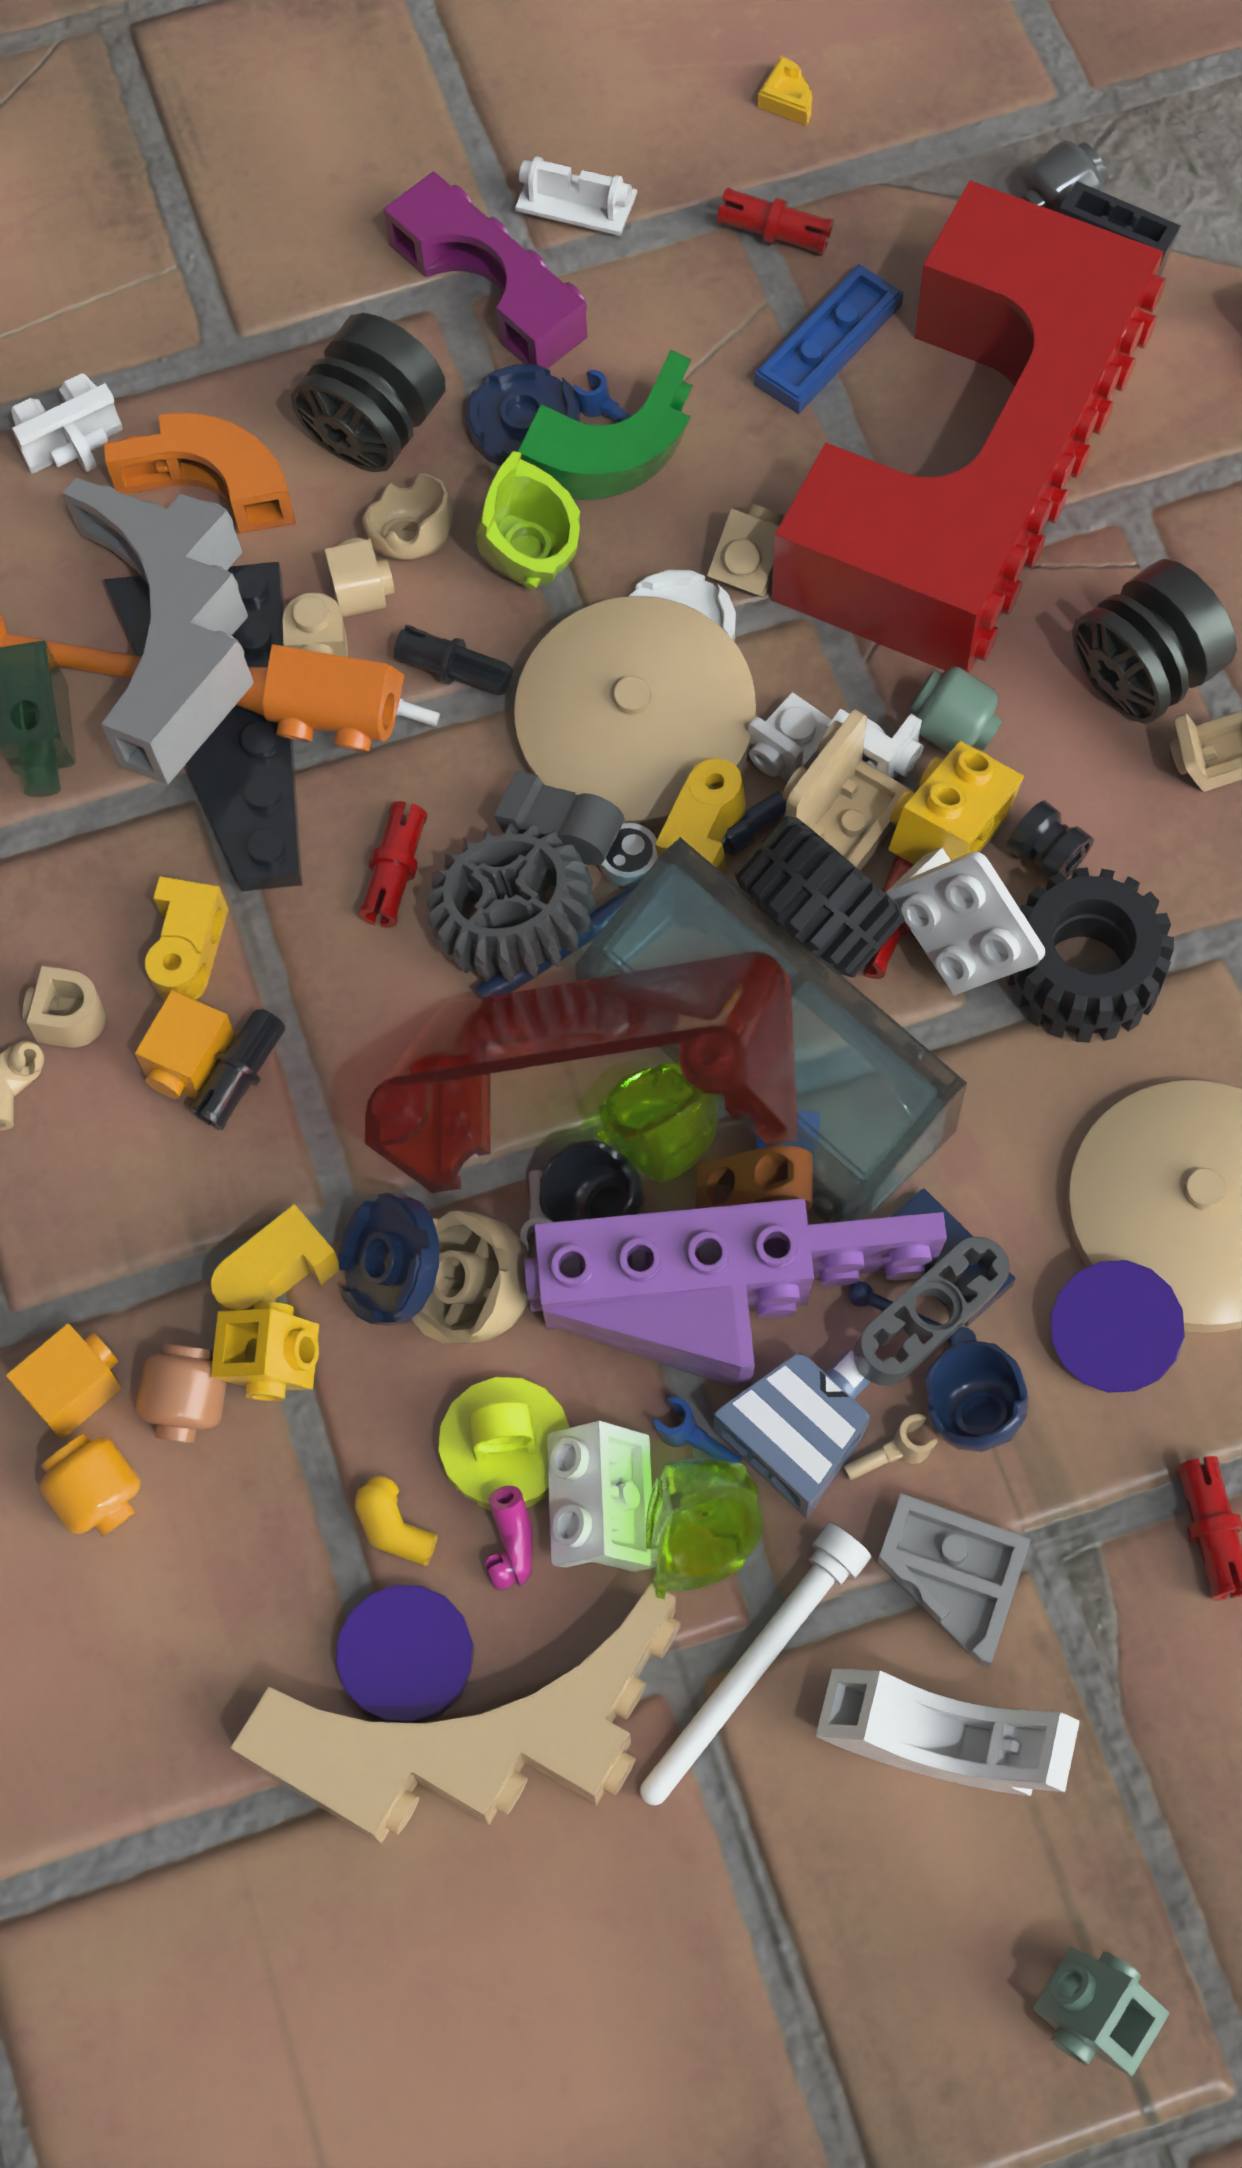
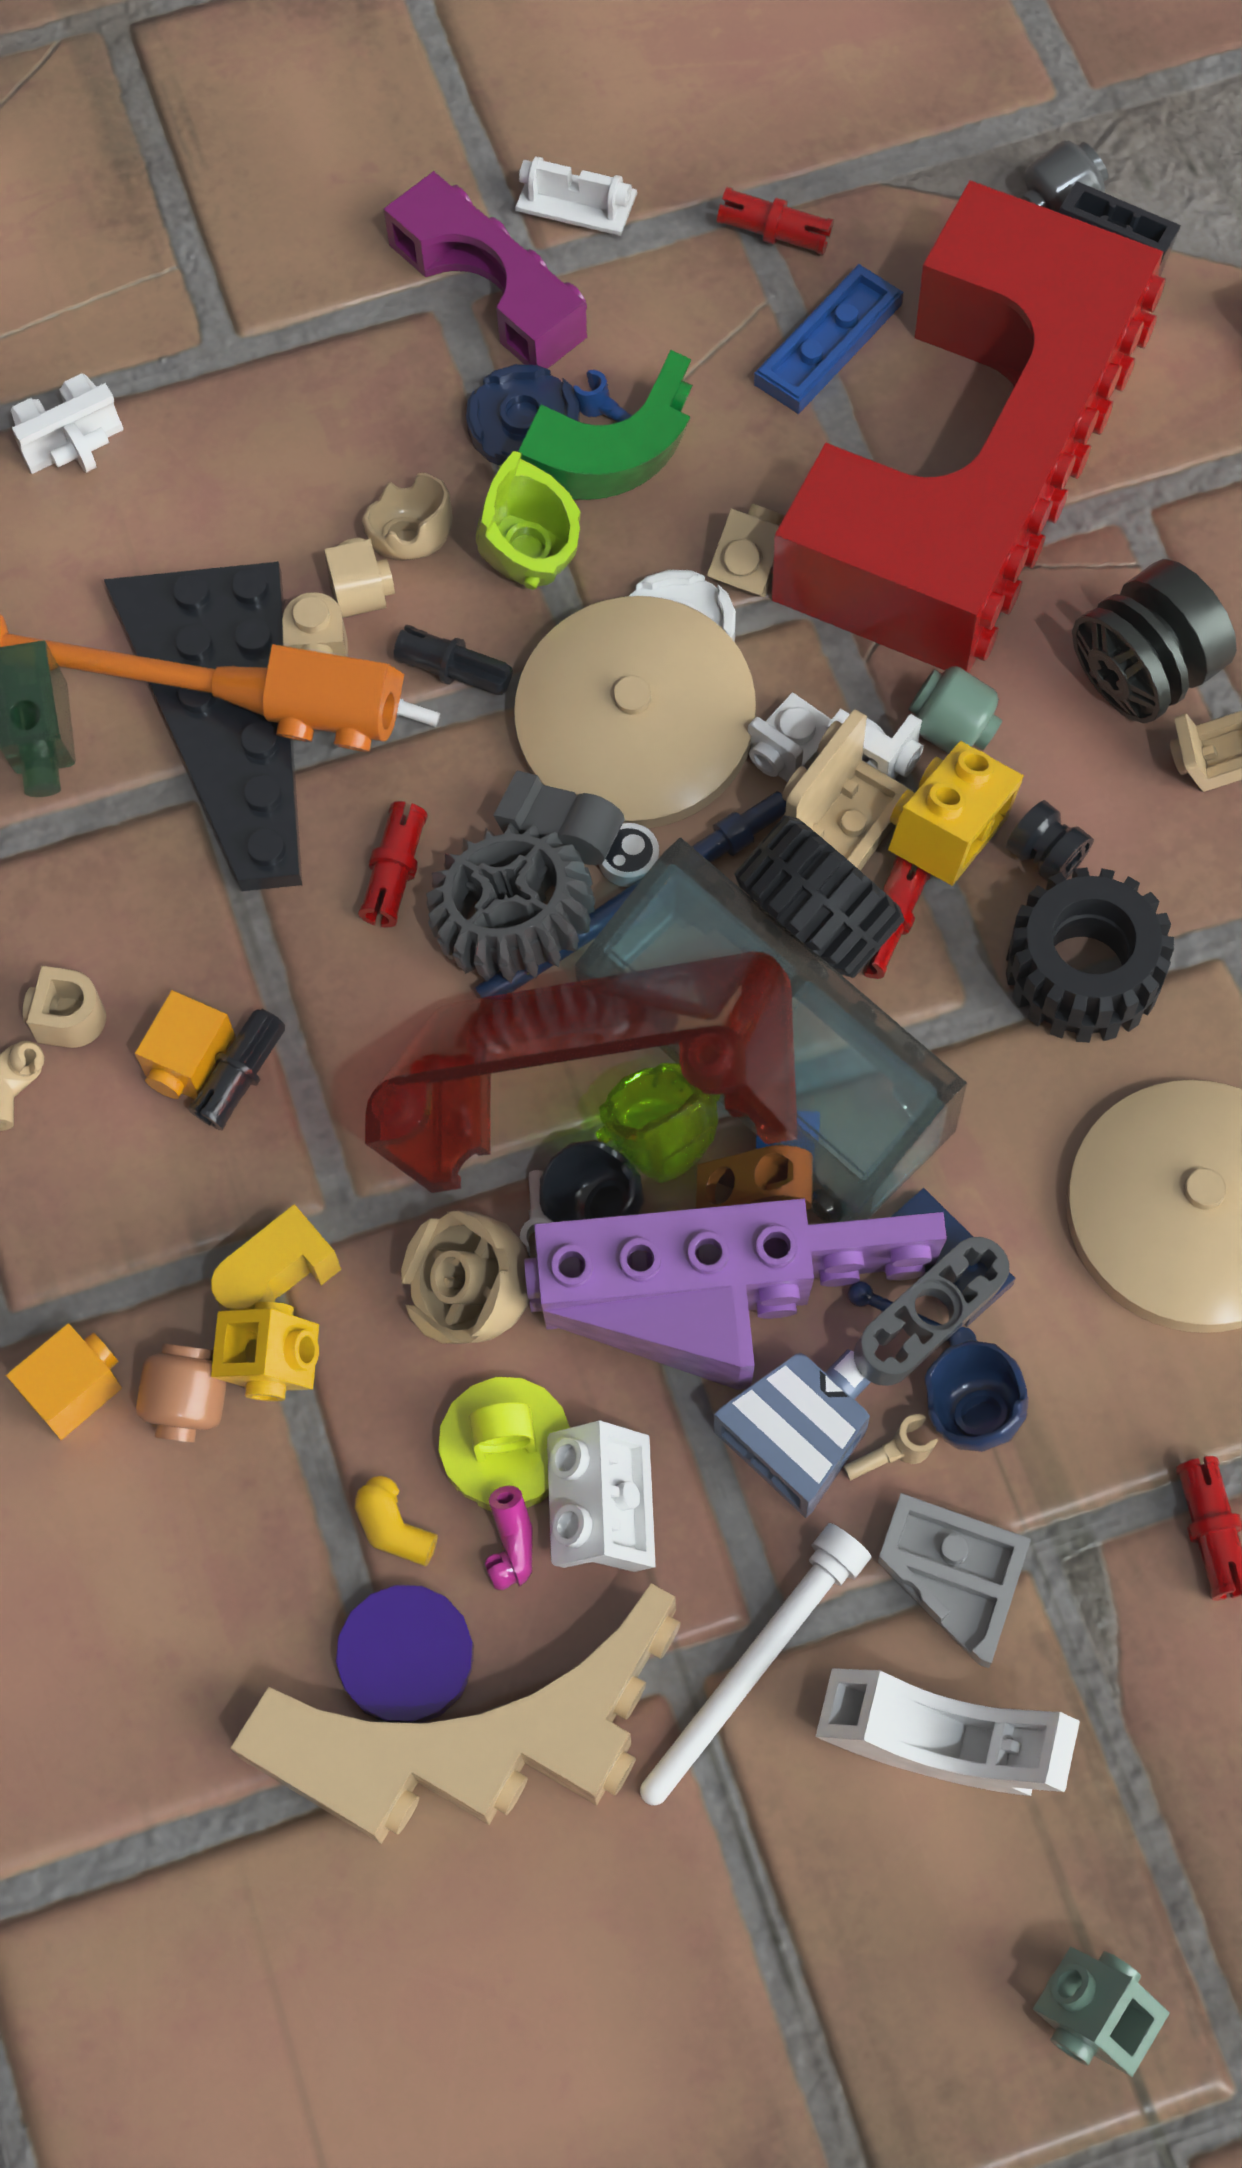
light orange head [39,1433,141,1537] -> none
light grey arch [62,478,254,785] -> none
orange arch [103,413,296,534] -> none
yellow leg [145,876,229,1002] -> none
pearl dark grey wheel [291,312,446,472] -> none
dark blue tile [338,1193,439,1326] -> none
clear neon green helmet [646,1458,763,1600] -> none
blue hand [653,1397,742,1473] -> none
yellow leg [655,758,747,890] -> none
yellow tile [757,56,812,126] -> none
white bracket [886,847,1045,995] -> none
dark purple tile [1050,1260,1185,1393] -> none

